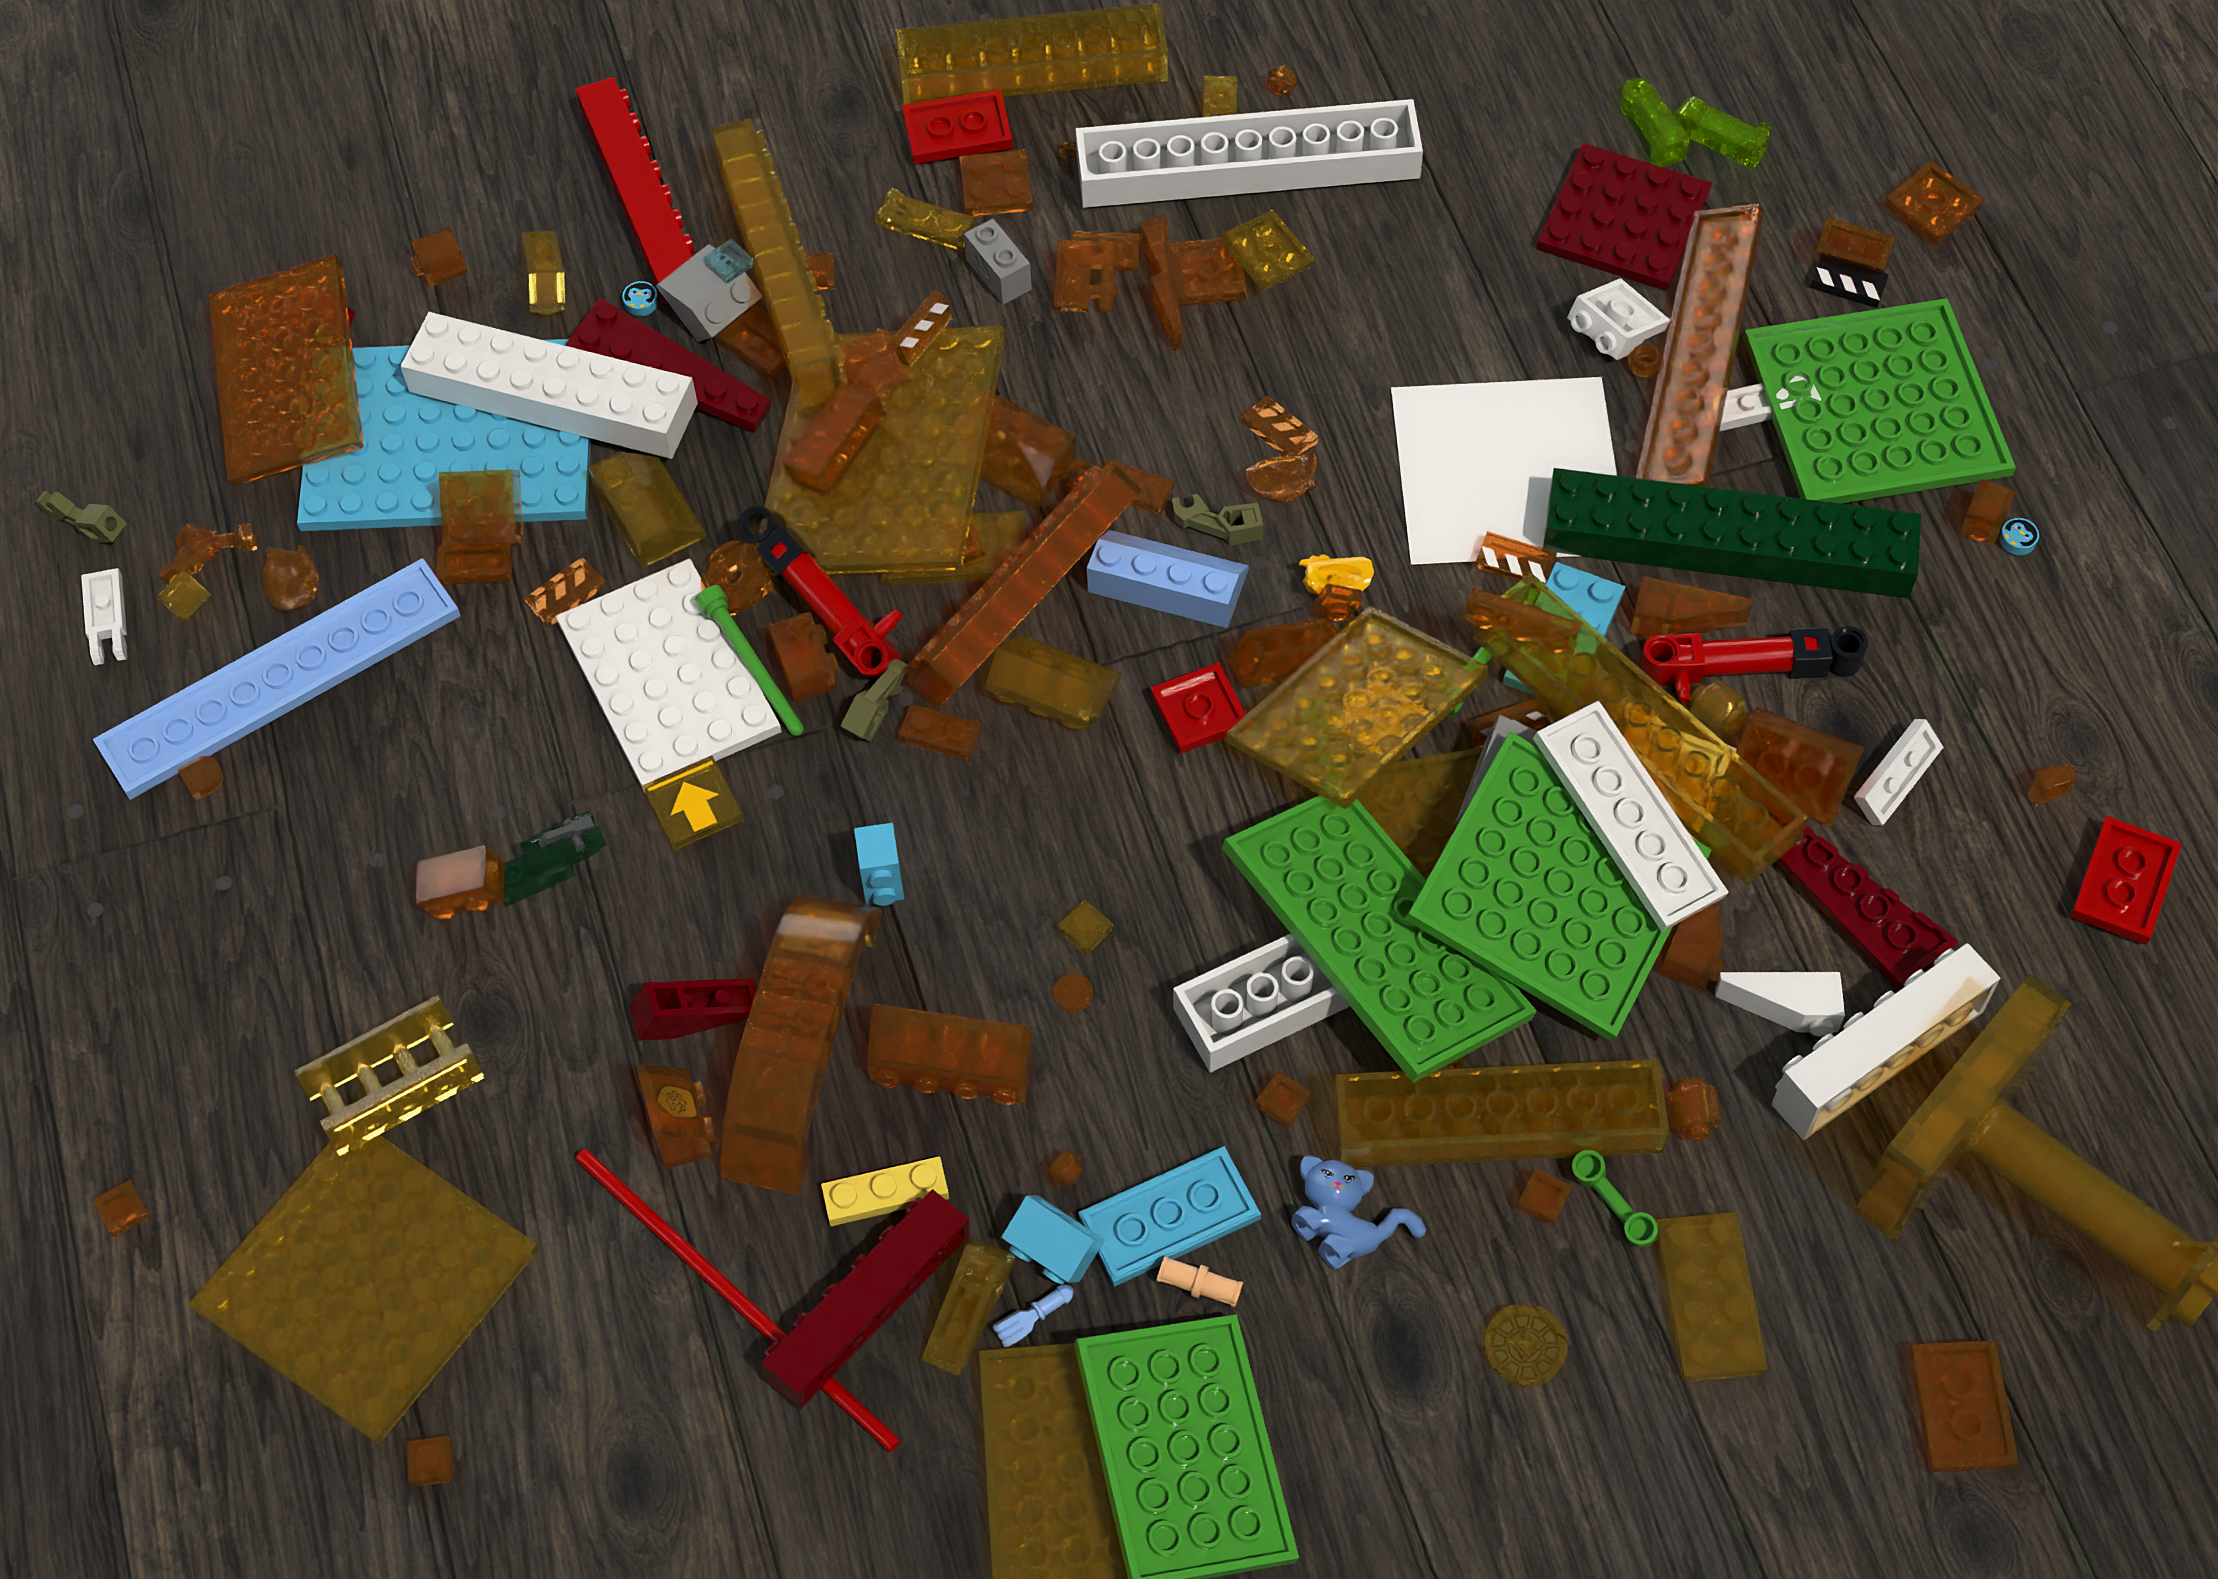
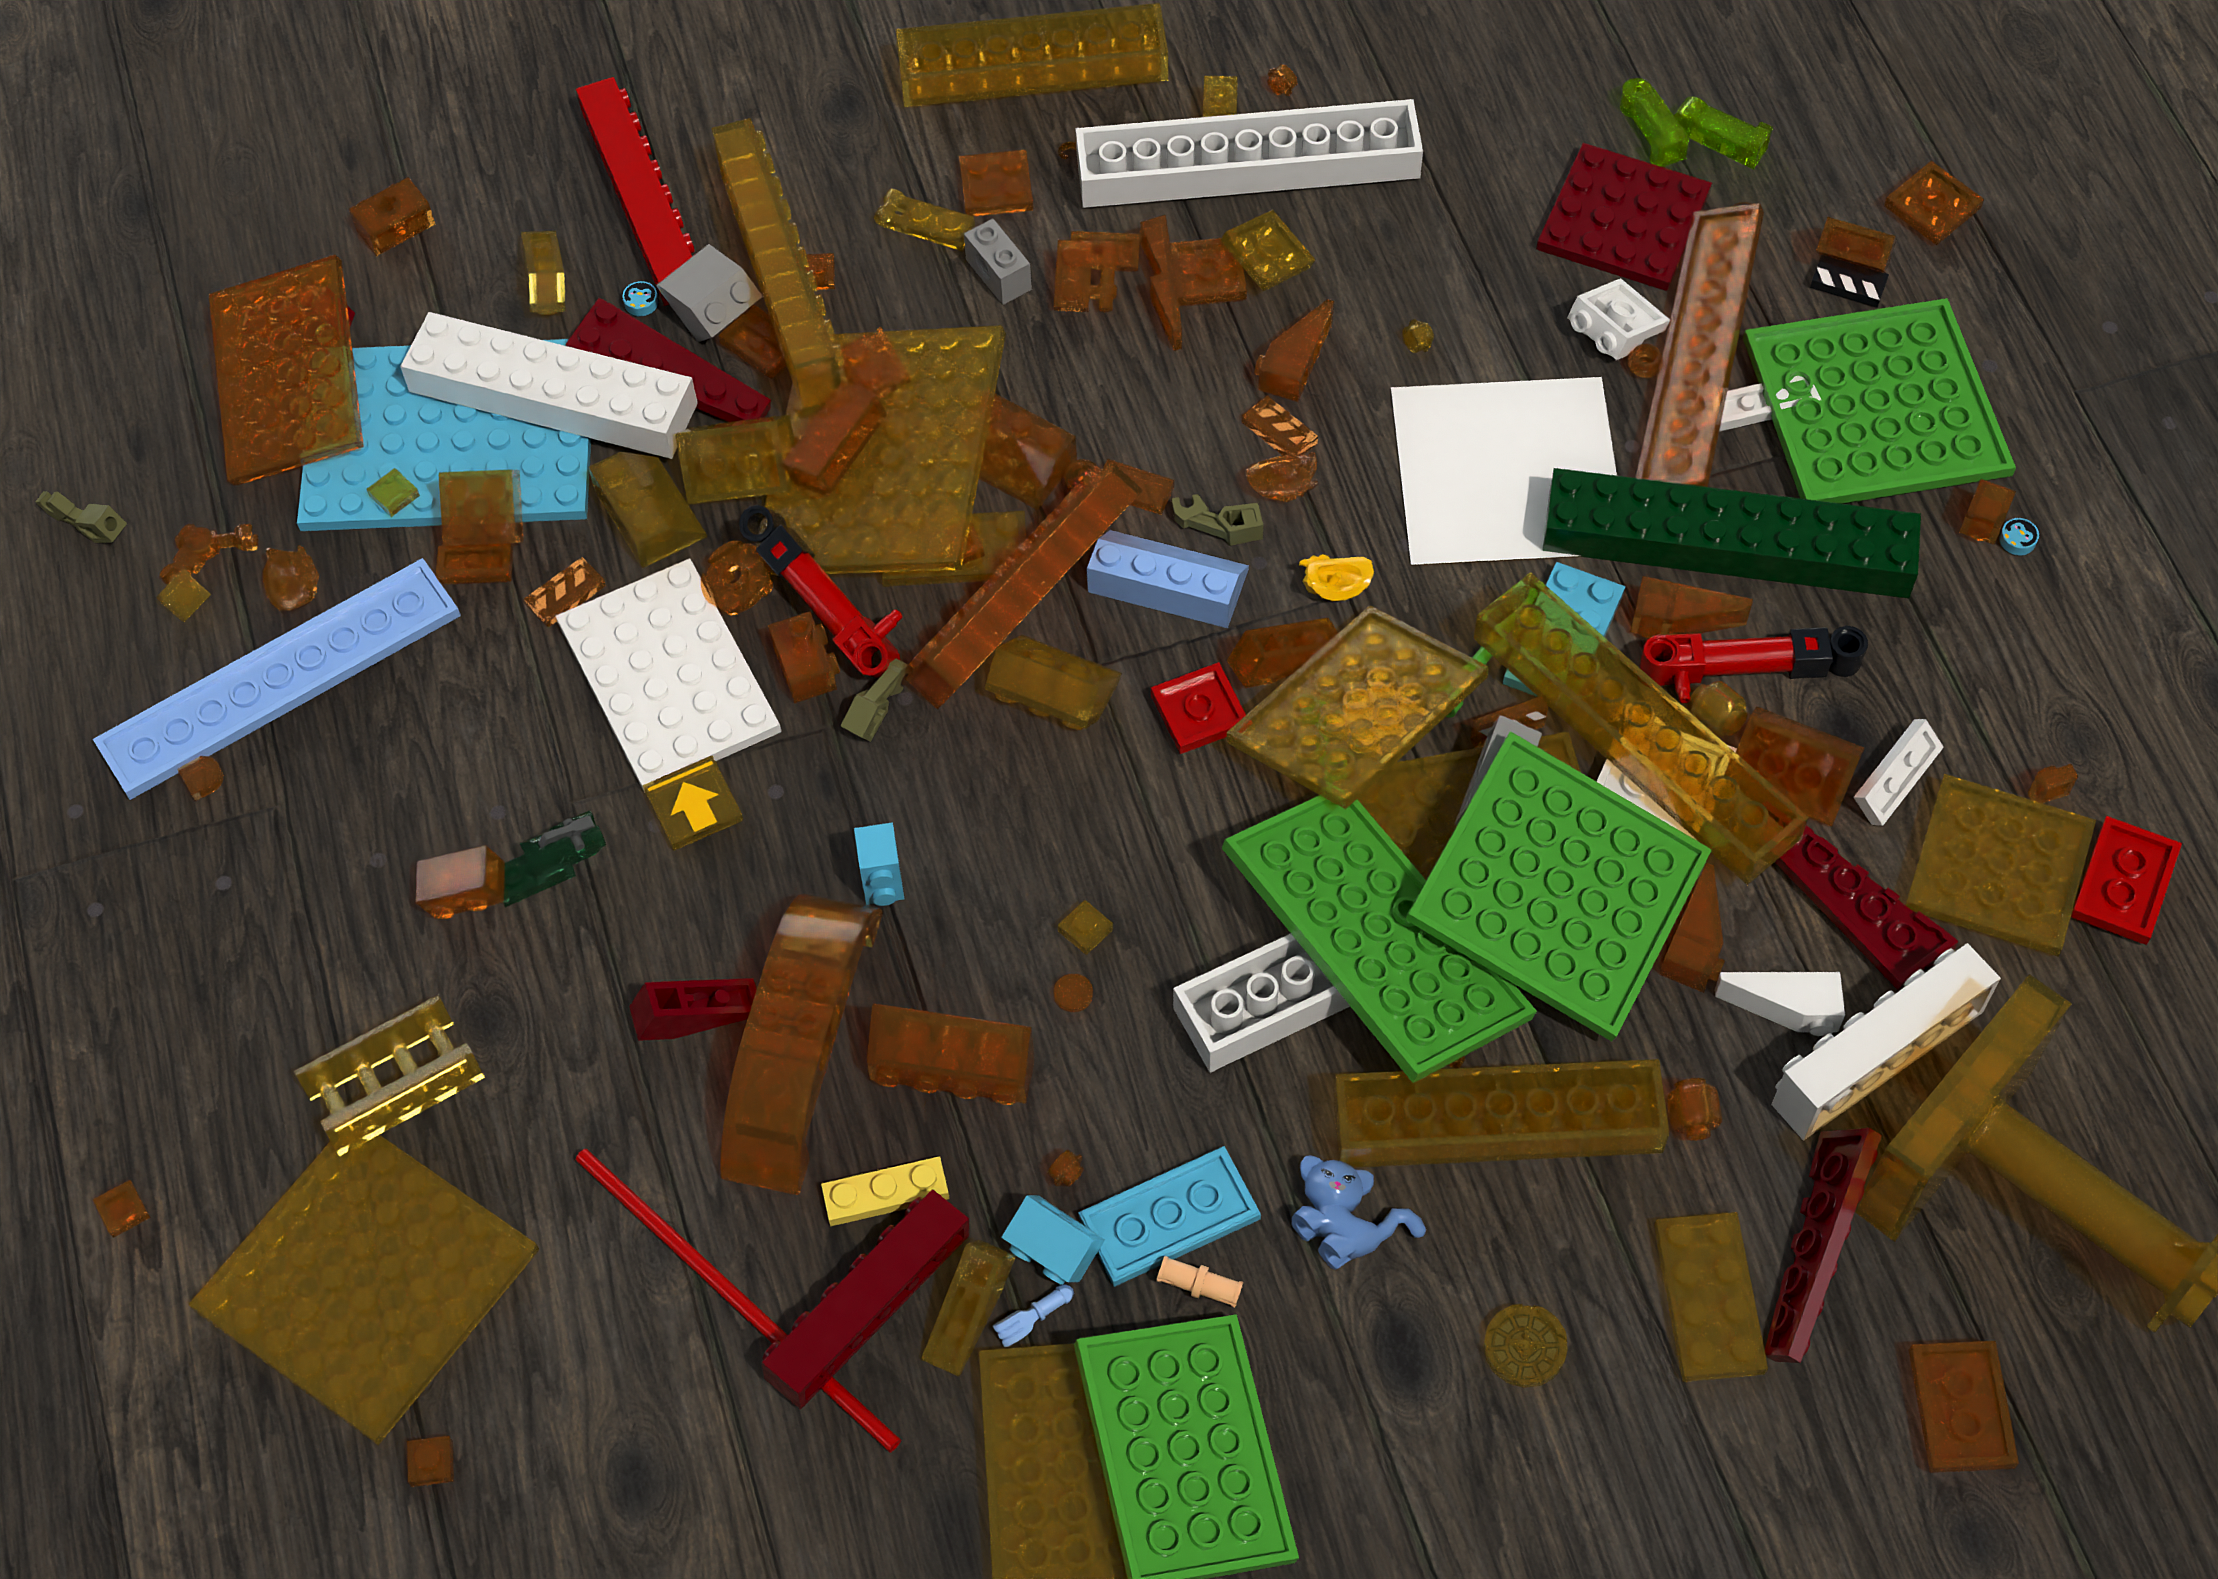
white hinge [81,568,127,665] -> none
clear orange brick [409,227,468,287] -> none
clear orange slope [636,1064,717,1169] -> none
bright green piece [695,585,804,736] -> none
clear light blue tile [703,239,754,284] -> none
clear orange tile [891,290,954,367] -> none
clear orange plate [898,703,982,762] -> none
red plate [902,89,1013,164] -> none
clear orange plate [1255,1071,1312,1128] -> none
clear orange plate [1313,583,1362,621] -> none
clear orange plate [1465,588,1582,655] -> none
clear orange tile [1475,531,1557,589] -> none
clear orange plate [1517,1169,1573,1226] -> none
white plate [1533,701,1729,932] -> none
bright green bar [1572,1150,1658,1248] -> none
none -> clear orange brick [349,177,435,256]
none -> clear yellow tile [367,468,420,517]
none -> clear yellow slope [675,414,796,504]
none -> clear orange slope [1254,299,1334,402]
none -> clear yellow plate [1402,319,1434,353]
none -> dark red wing [1763,1128,1882,1363]
none -> clear yellow plate [1905,774,2096,956]

